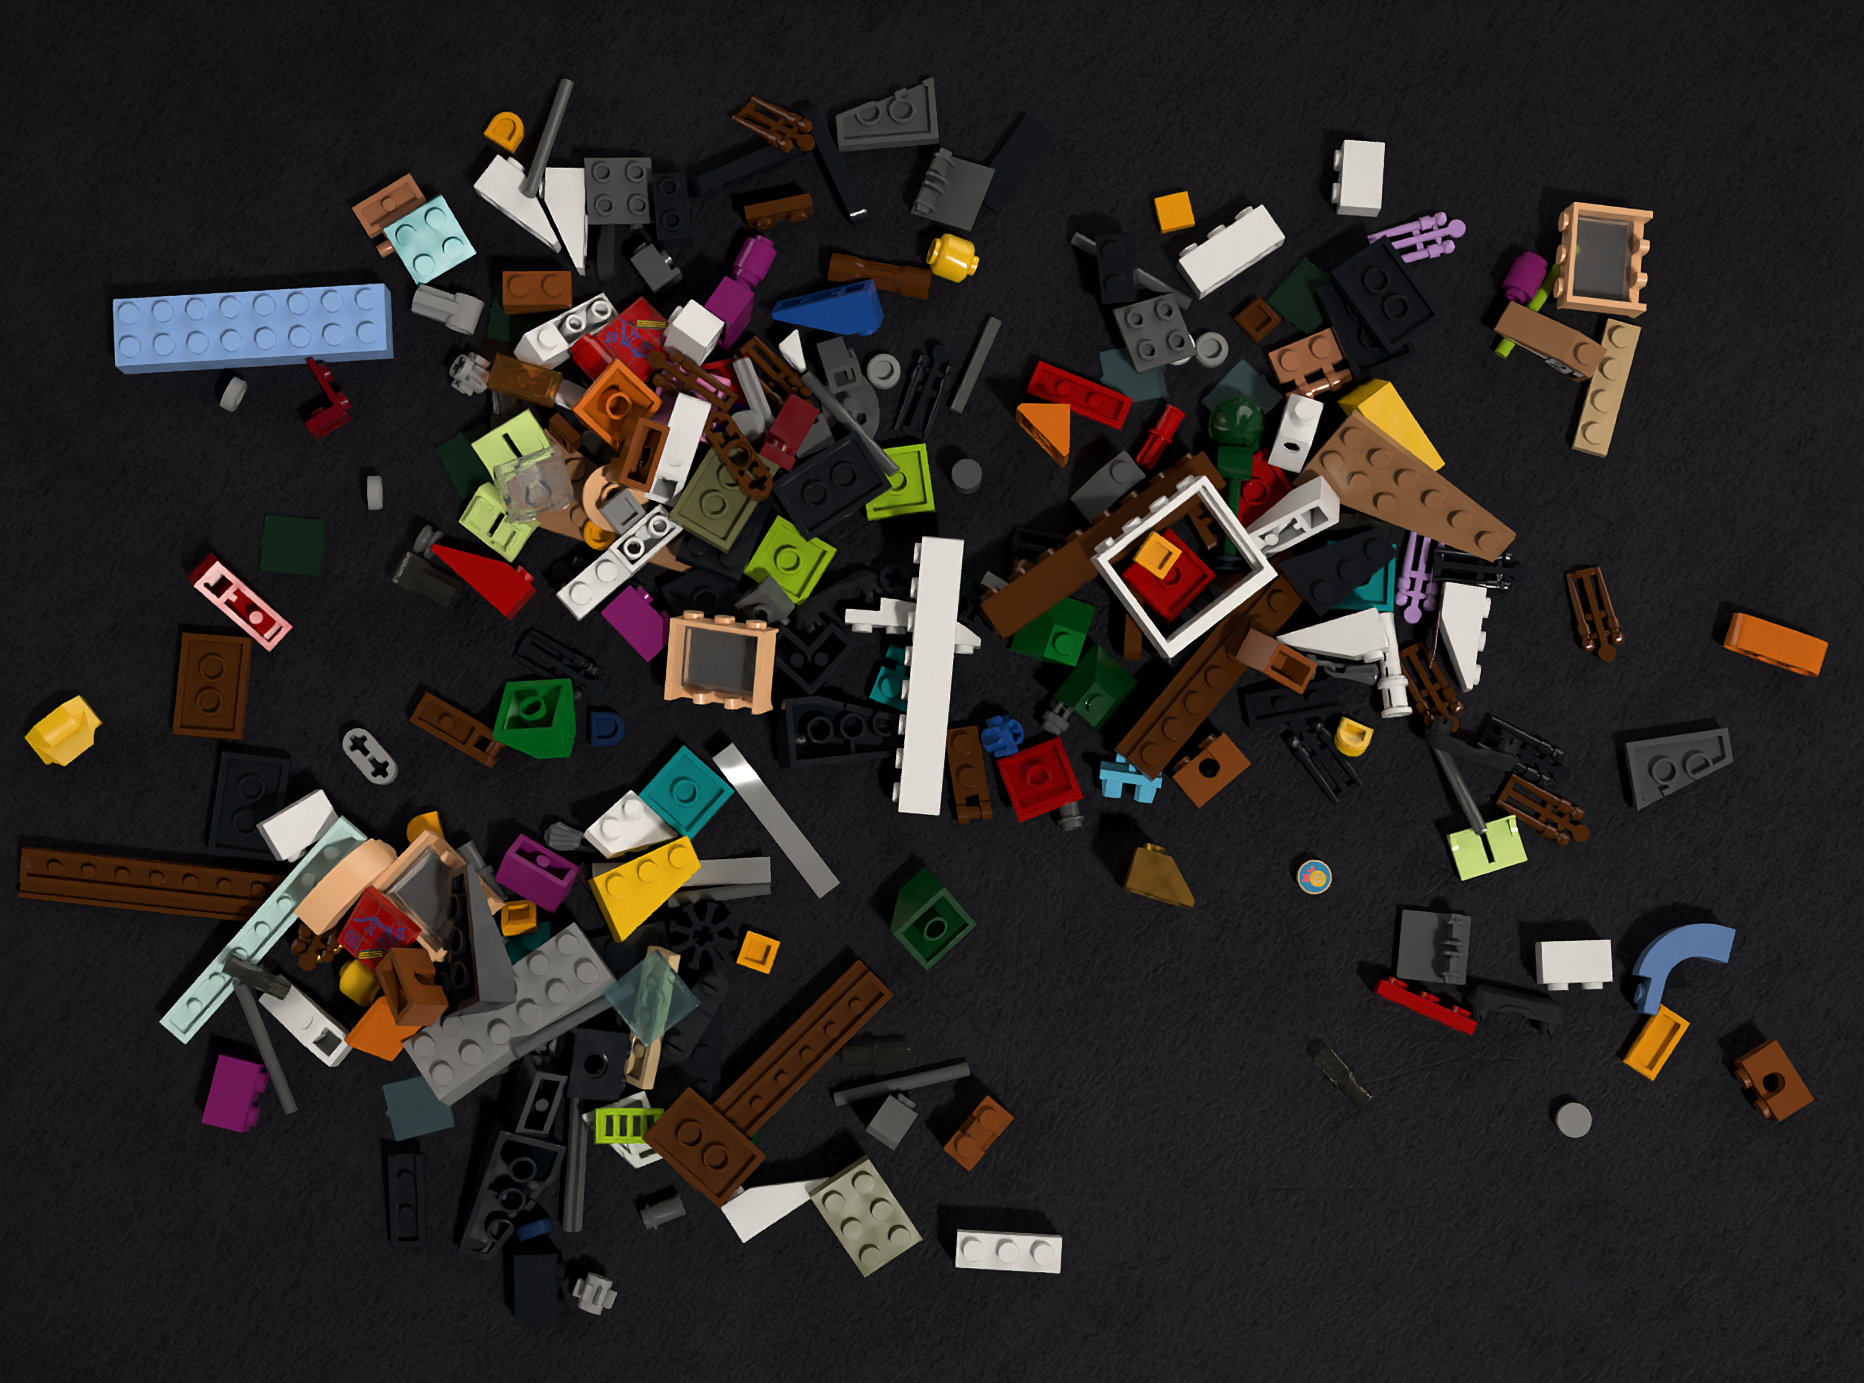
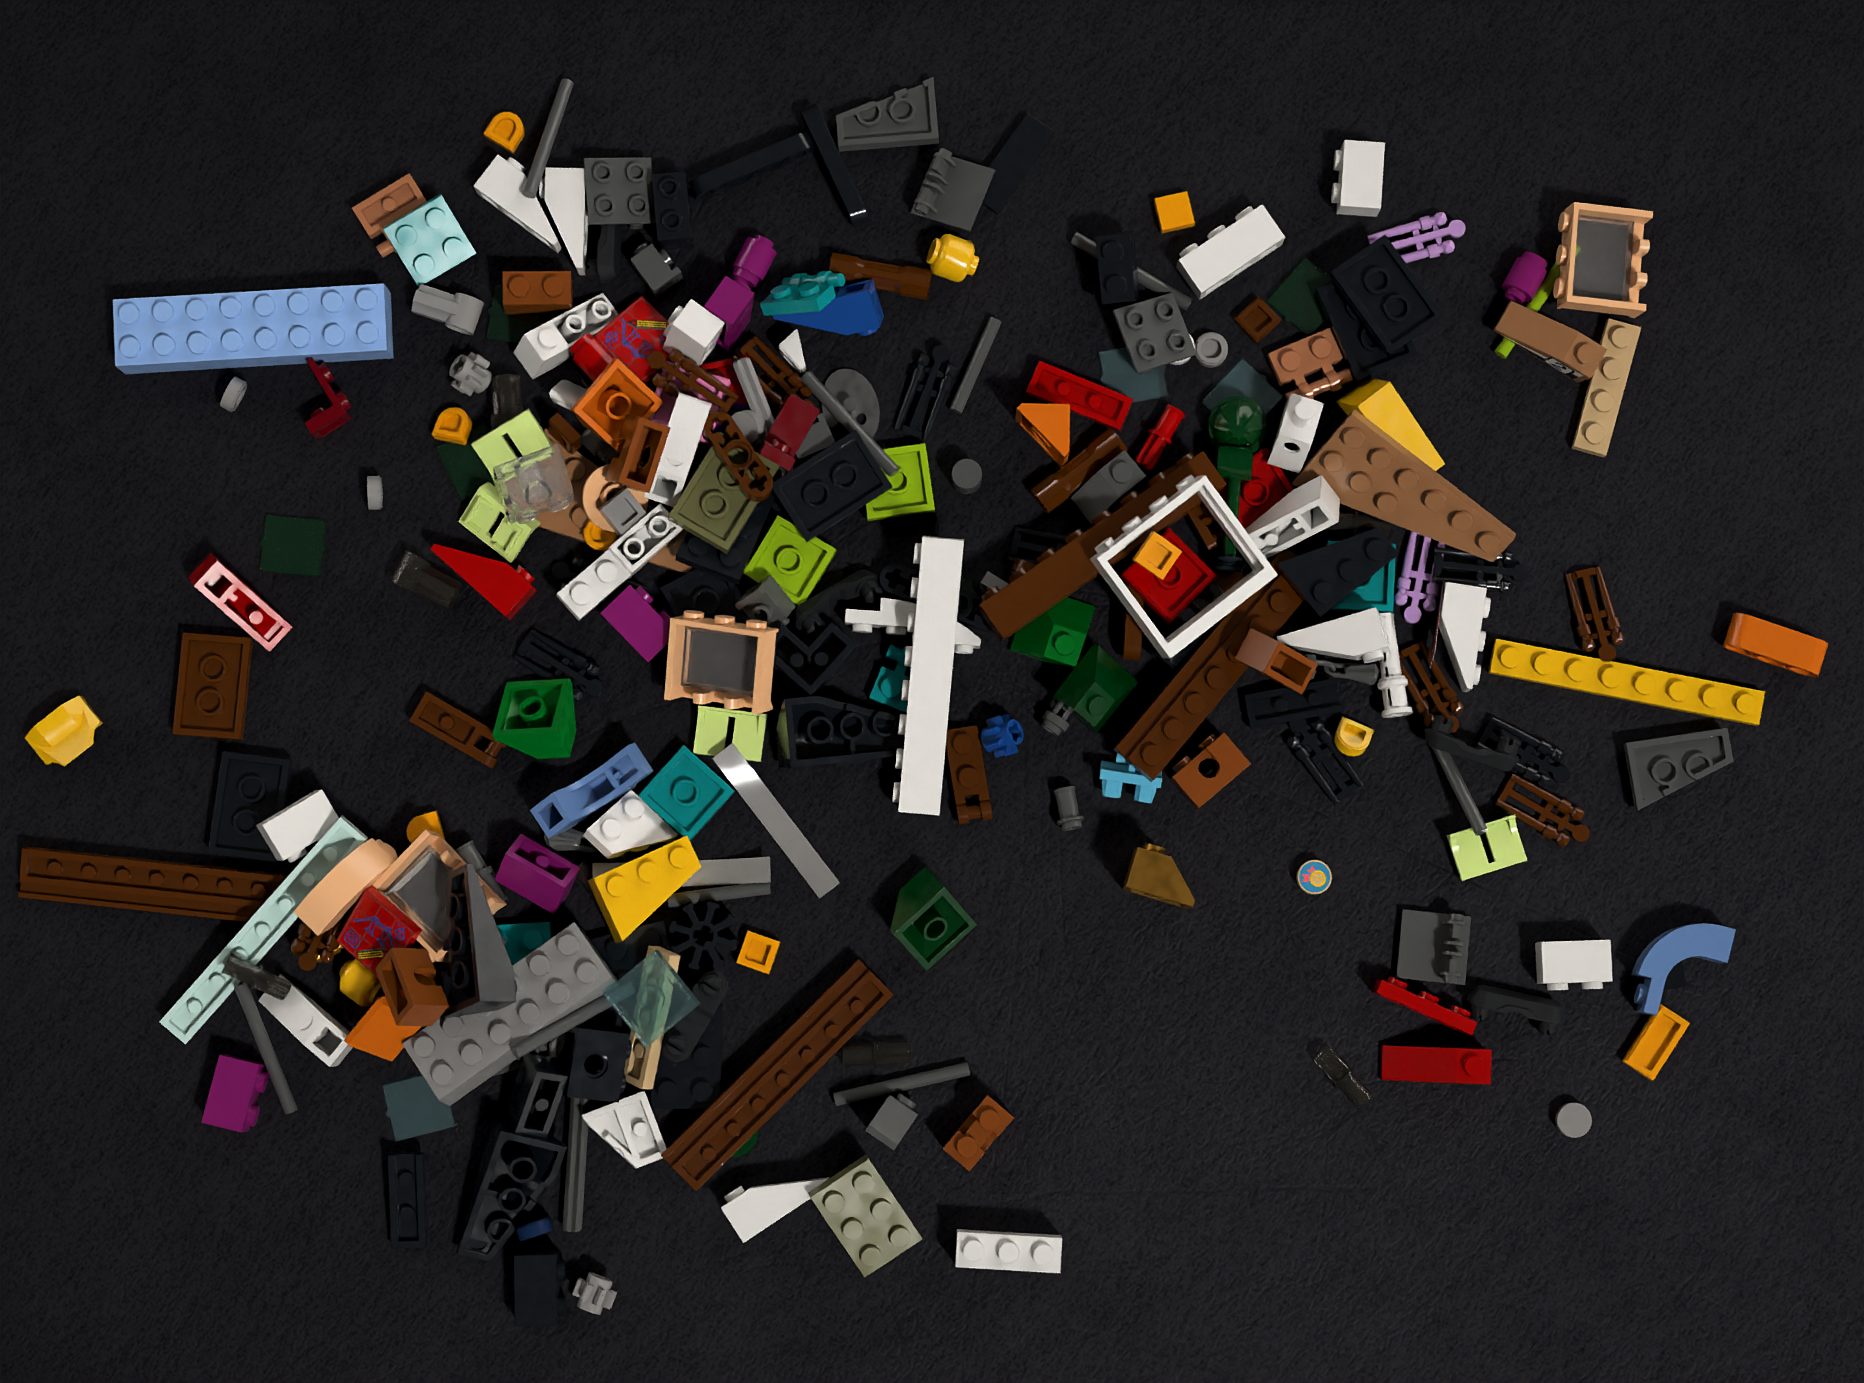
light grey beam [342,728,398,785] -> none
dark grey bush [413,525,443,559] -> none
clear orange plate [486,354,563,408] -> none
light orange tile [501,899,538,936] -> none
dark blue tile [591,712,626,747] -> none
lime slope [594,1108,664,1144] -> none
dark grey pin [640,1194,687,1230] -> none
reddish brown plate [642,1085,766,1209] -> none
reddish brown piece [732,96,815,153] -> none
reddish brown plate [744,193,814,230] -> none
dark grey brick [816,336,864,394] -> none
light grey tile [867,354,901,389] -> none
red tile [996,736,1083,823] -> none
dark orange brick [1733,1040,1814,1122] -> none
none -> light orange tile [432,407,472,446]
none -> medium blue arch [530,742,653,839]
none -> yellowish green piece [693,705,767,762]
none -> teal plate [760,271,845,316]
none -> reddish brown axle [1031,428,1128,514]
none -> red slope [1381,1045,1492,1085]
none -> yellow plate [1488,639,1765,726]

